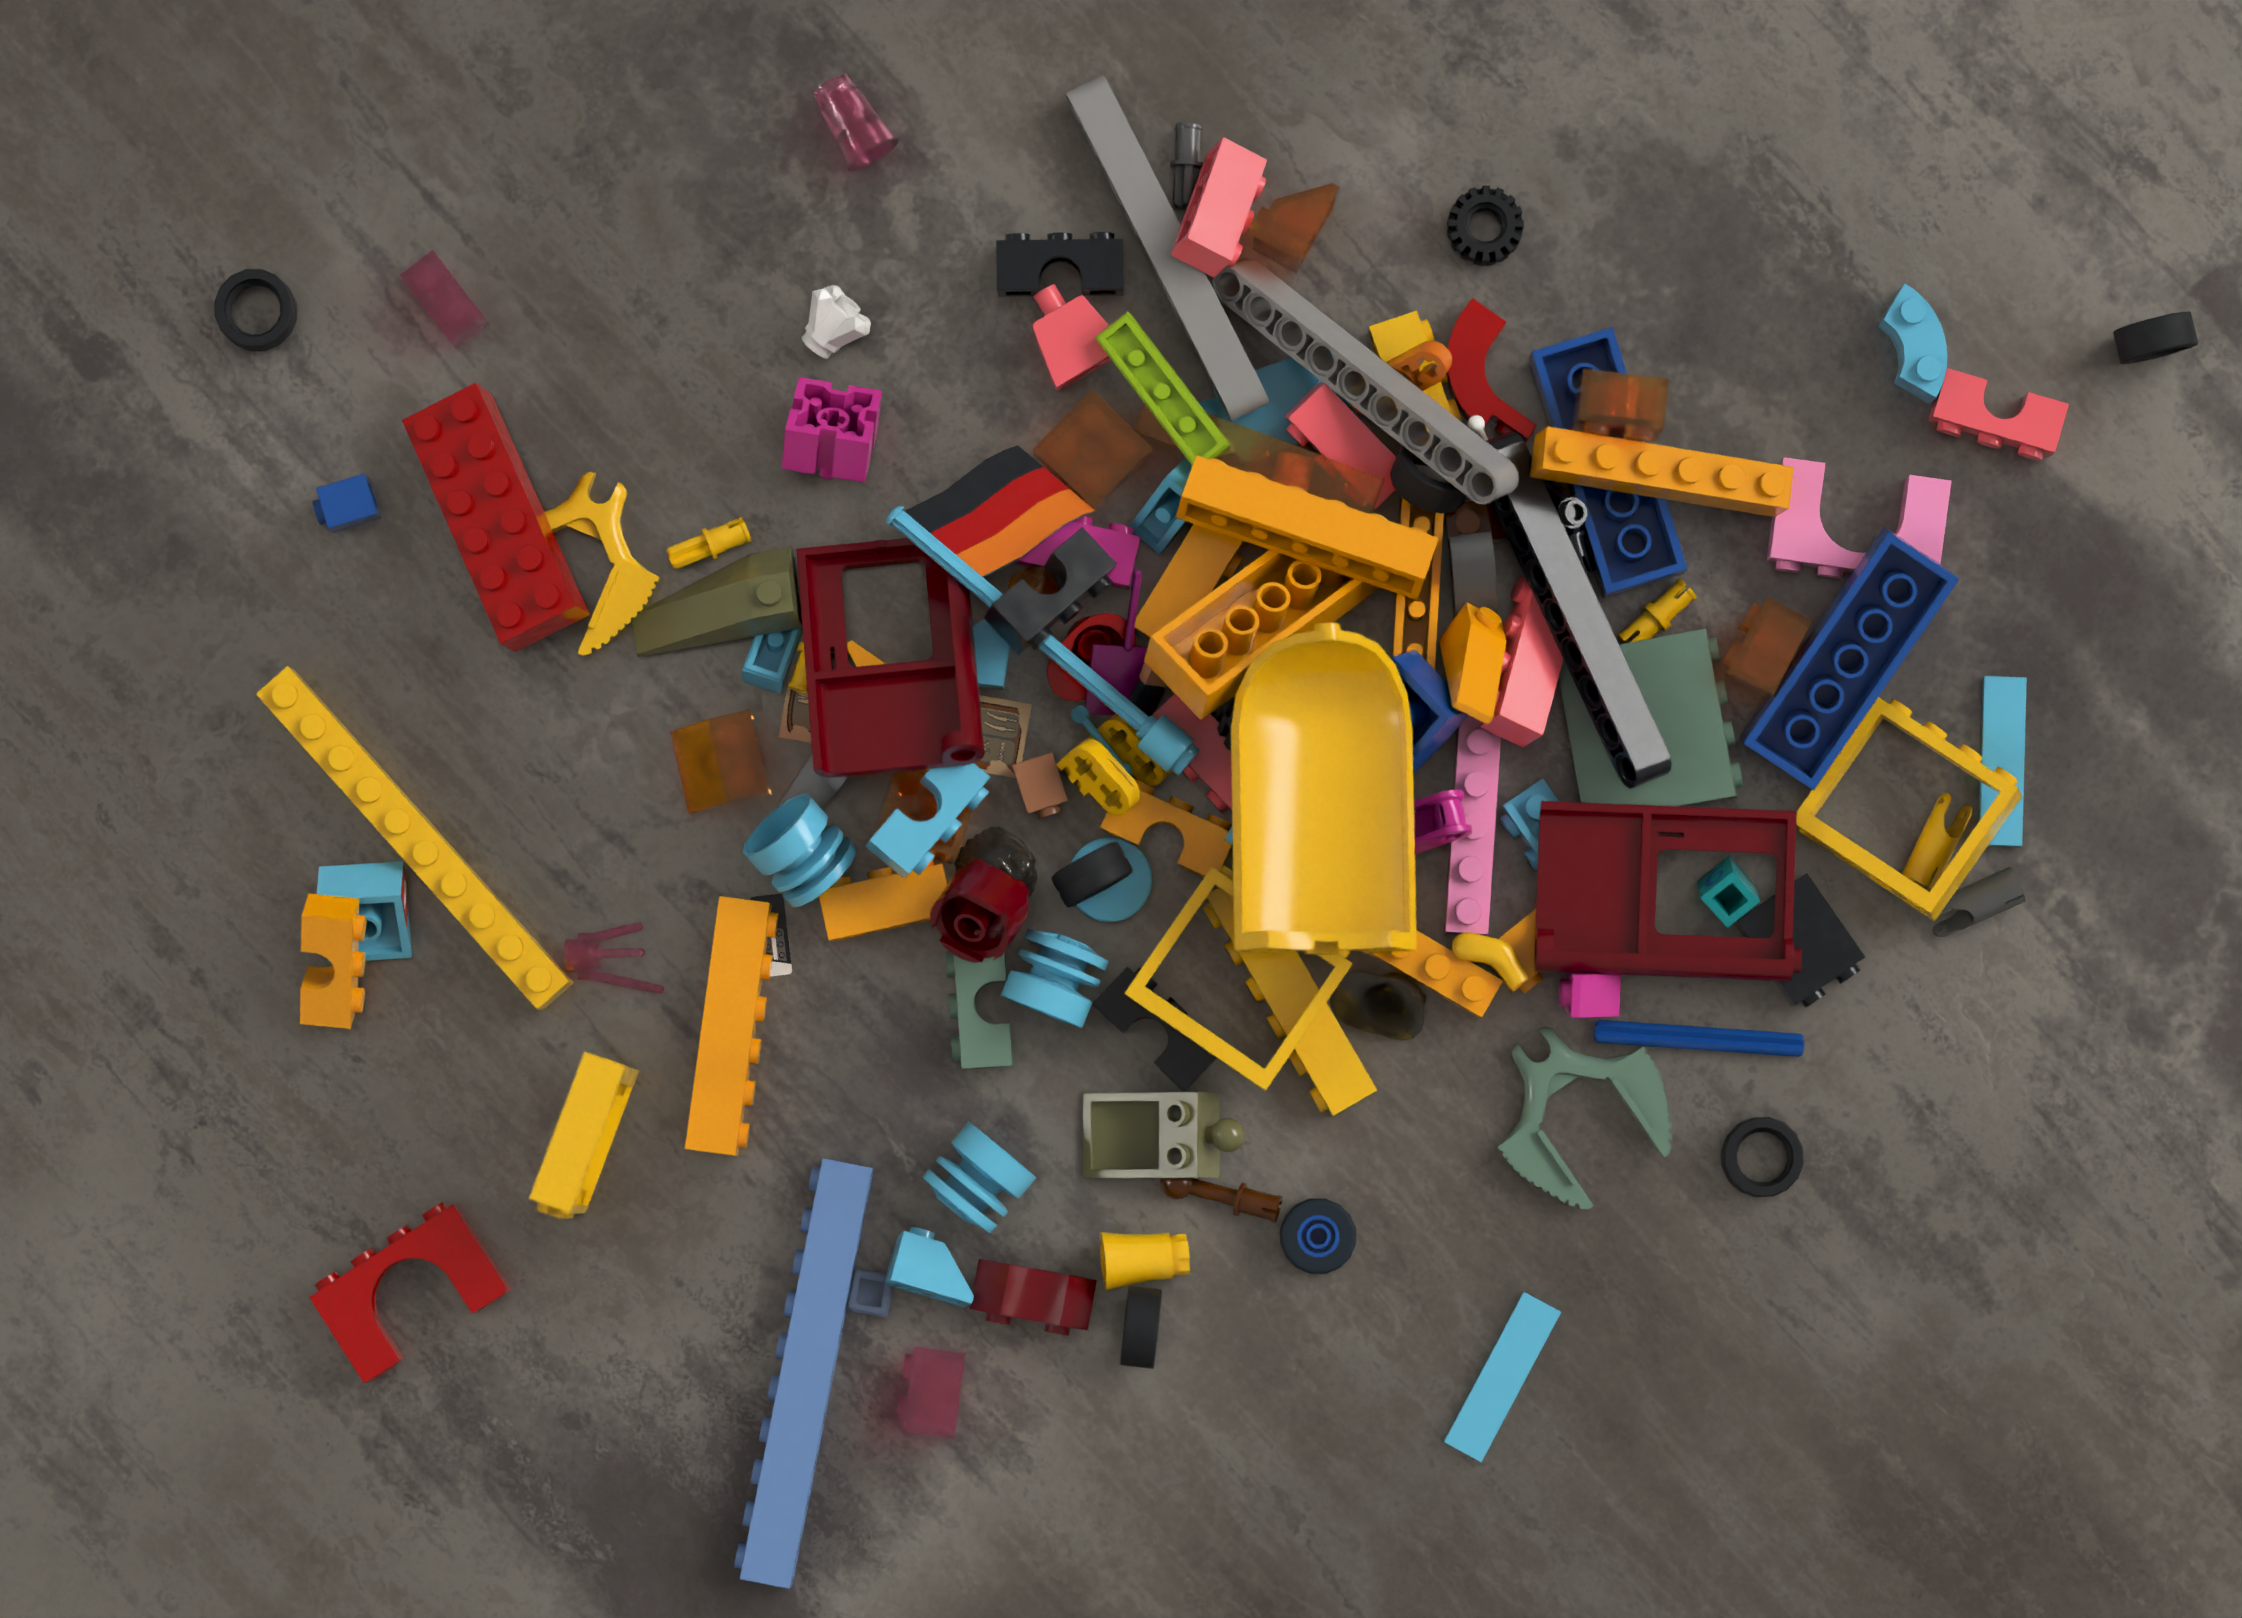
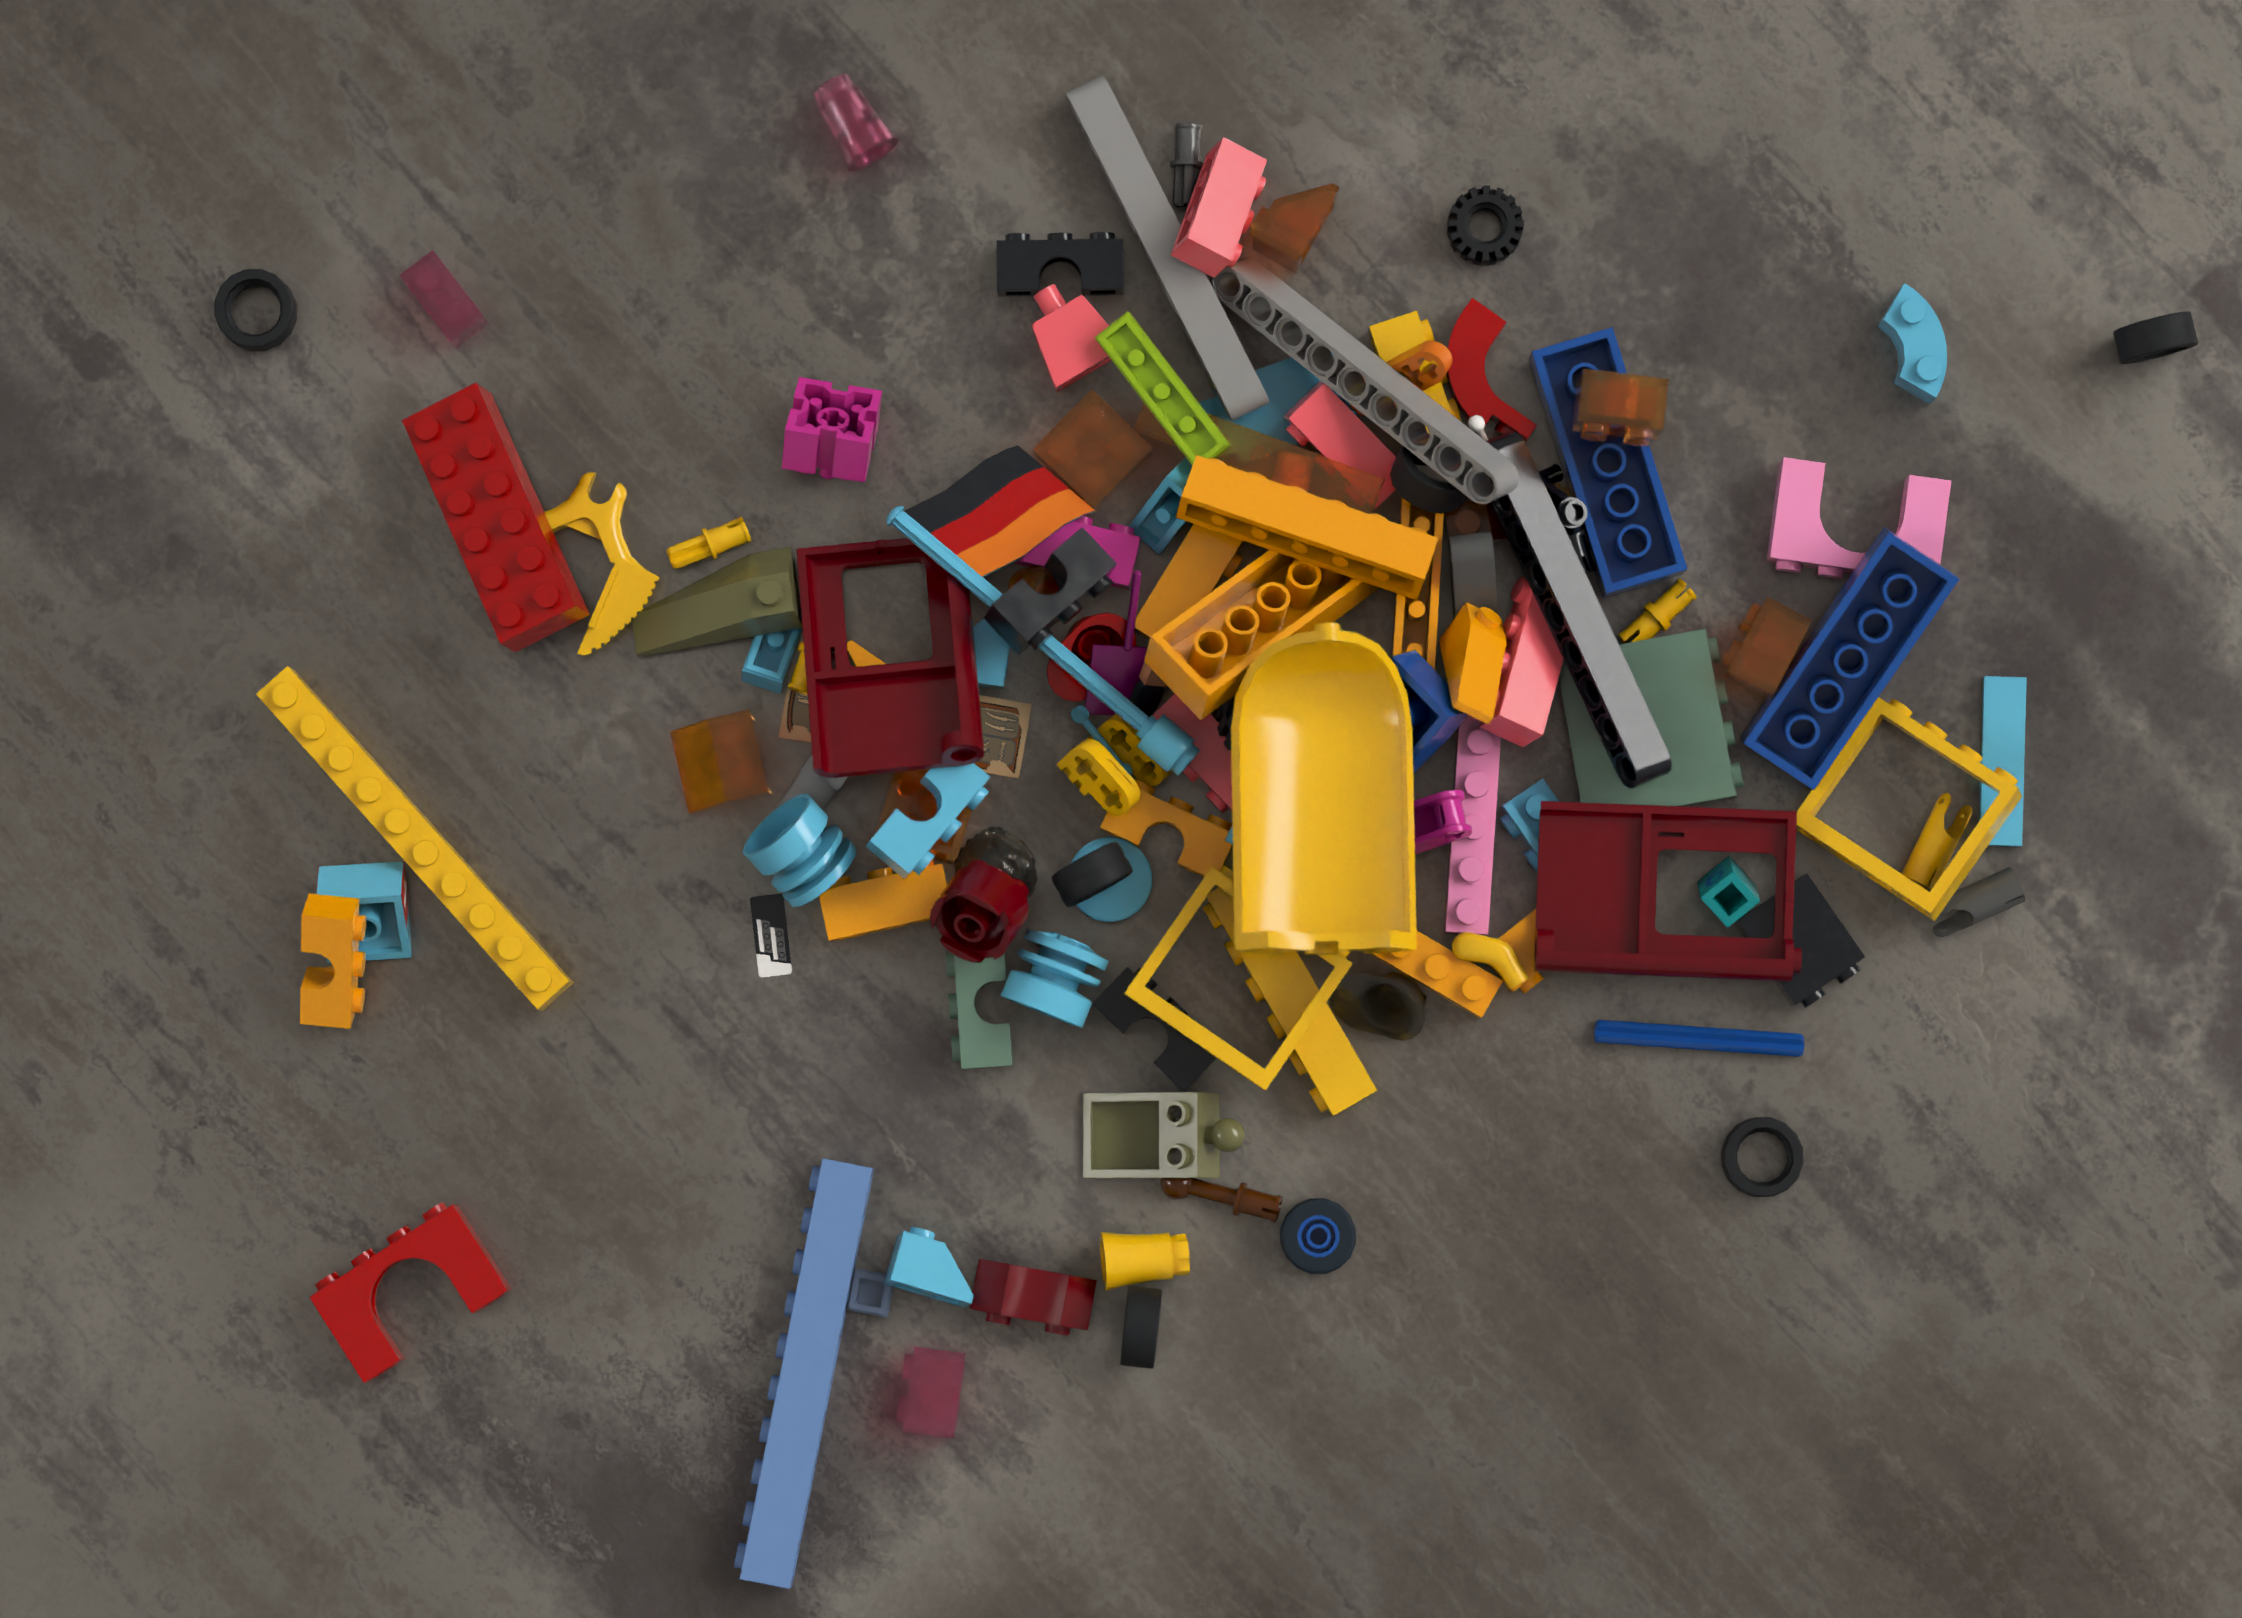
blue brick [312,474,381,533] -> none
yellow window [529,1052,639,1219] -> none
clear pink plant [564,922,664,994] -> none
light orange brick [685,896,778,1156] -> none
white rock [802,285,871,358] -> none
medium azure wheel [923,1121,1037,1234] -> none
nougat brick [1012,752,1068,819] -> none
medium azure tile [1443,1292,1561,1462] -> none
sand green piece [1497,1027,1672,1210] -> none
light orange brick [1530,426,1794,517] -> none
dark pink slope [1558,973,1621,1018] -> none
coral arch [1928,368,2069,461] -> none

